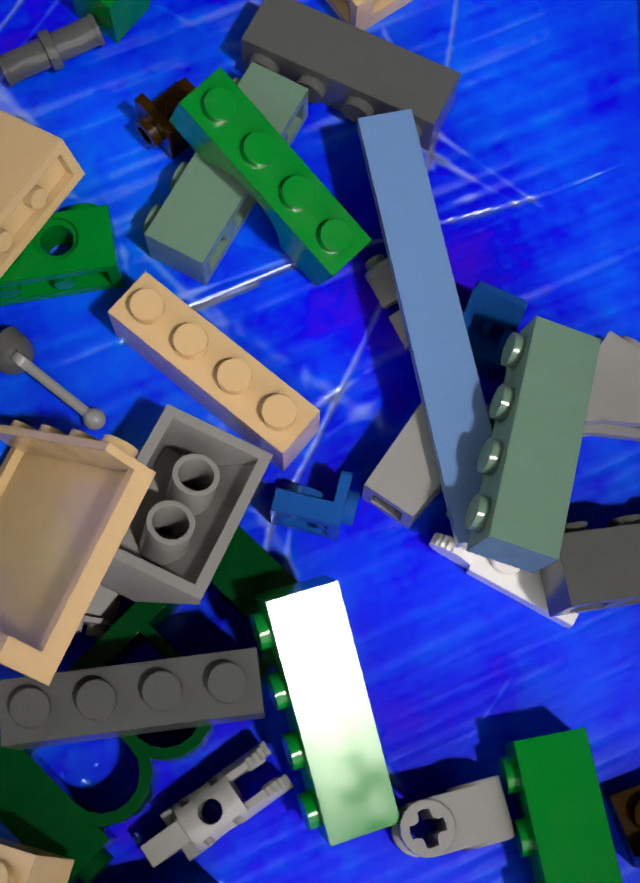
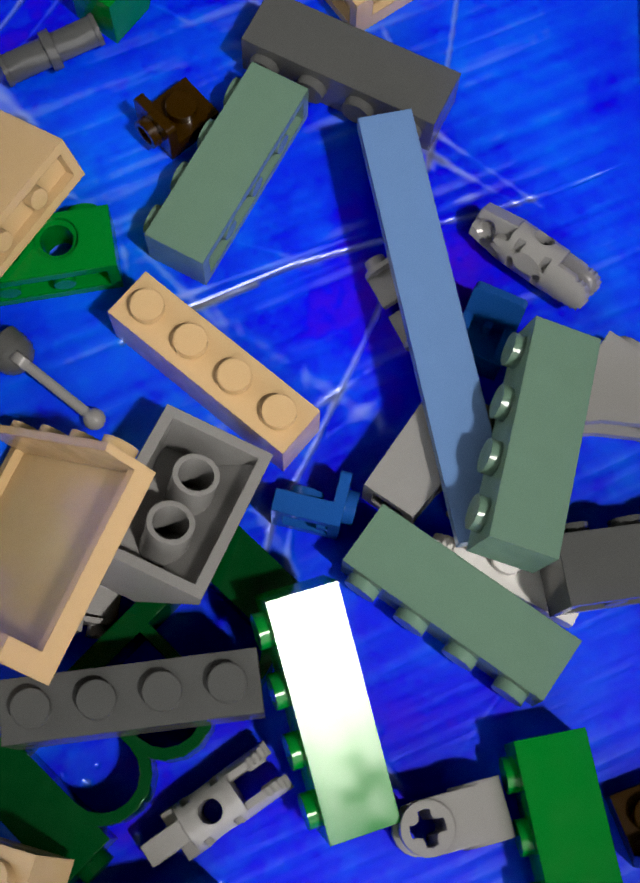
green arch [169,66,372,286] -> none
none -> sand green brick [340,504,582,707]
none -> light grey hinge [468,202,602,310]

